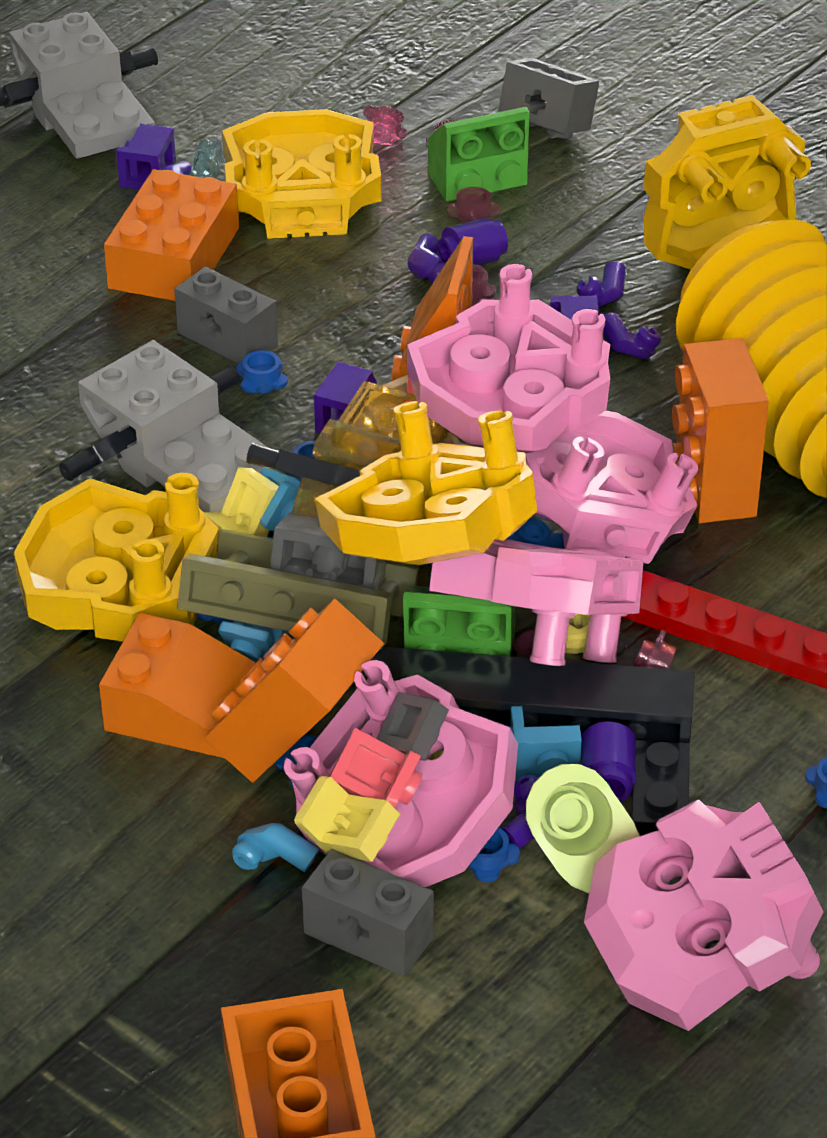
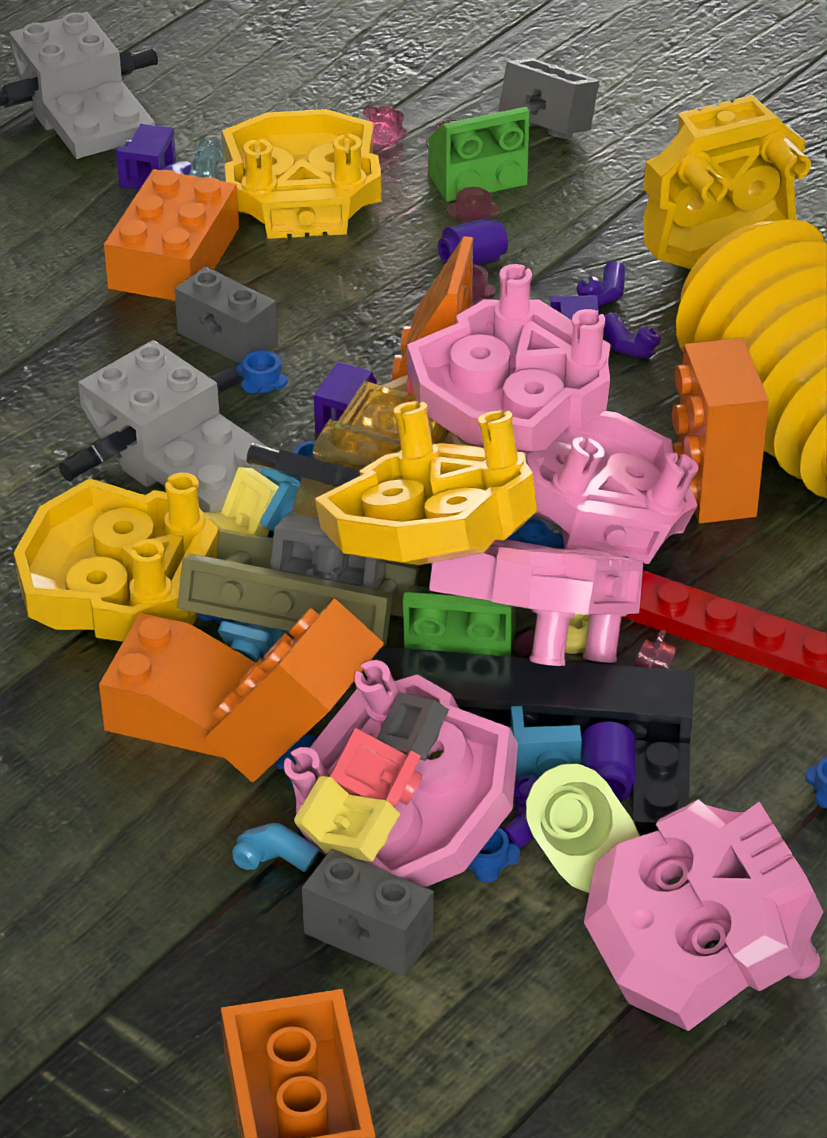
dark purple arm [407,233,446,284] -> none

